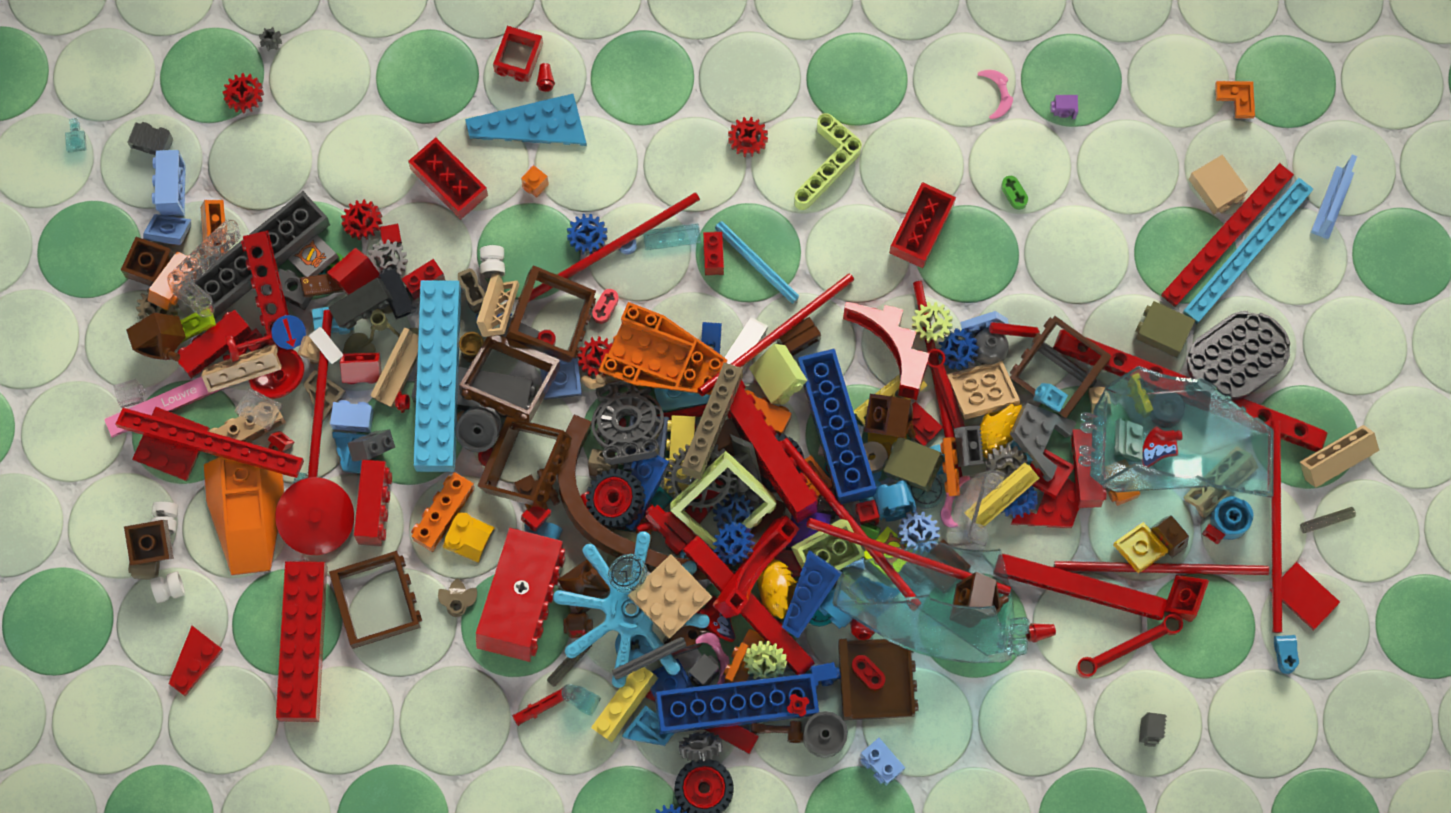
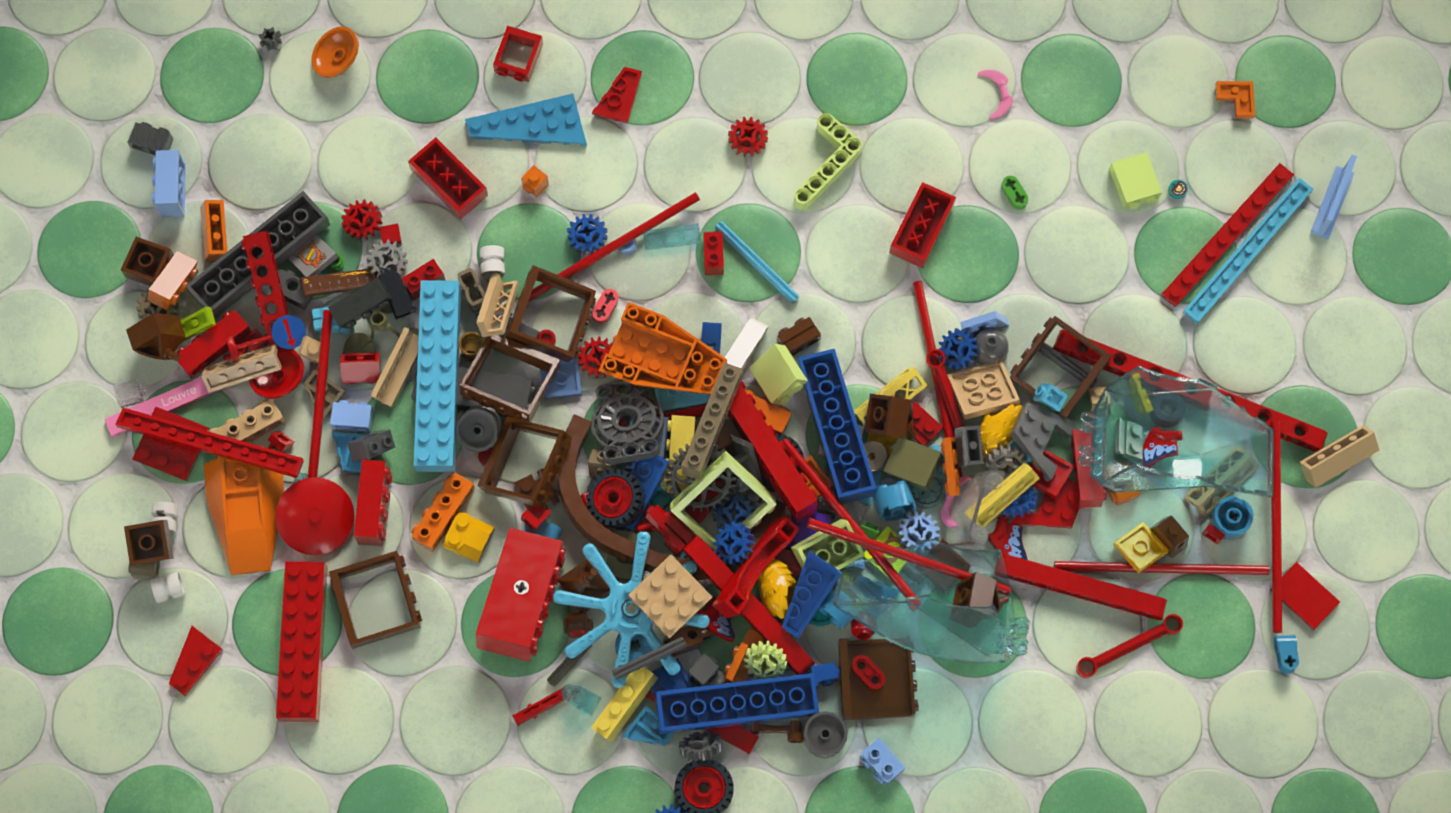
clear light blue plate [65,118,87,153] -> none
medium blue tile [143,214,191,245] -> none
clear beam [167,220,241,317] -> none
red gear [223,73,264,114] -> none
clear plate [234,388,283,430] -> none
white sticker [309,327,343,364] -> none
red slope [327,248,380,295] -> none
red plate [395,392,410,413] -> none
dark tan plate [438,578,477,617] -> none
red cone [536,63,555,92] -> none
tan arm [580,374,607,389] -> none
clear light blue tile [608,554,647,593] -> none
bright pink piece [695,633,730,684] -> none
red piece [697,273,854,397] -> none
red plate [787,694,809,717] -> none
arch [843,302,930,400] -> none
red panel [855,500,880,525] -> none
yellowish green gear [912,302,953,343] -> none
red axle [989,322,1040,338] -> none
red cone [1025,623,1056,643] -> none
medium lavender brick [1050,95,1078,119] -> none
olive brick [1135,301,1195,358] -> none
dark grey brick [1139,712,1167,747] -> none
red slope [1165,575,1209,622] -> none
plate [1187,311,1290,401] -> none
tan brick [1188,154,1248,215] -> none
clear smoke axle [1300,507,1356,533] -> none
none -> orange dish [311,27,359,78]
none -> red wing [592,67,642,124]
none -> red arm [987,515,1028,560]
none -> yellowish green brick [1109,152,1162,209]
none -> tile [1168,180,1188,199]

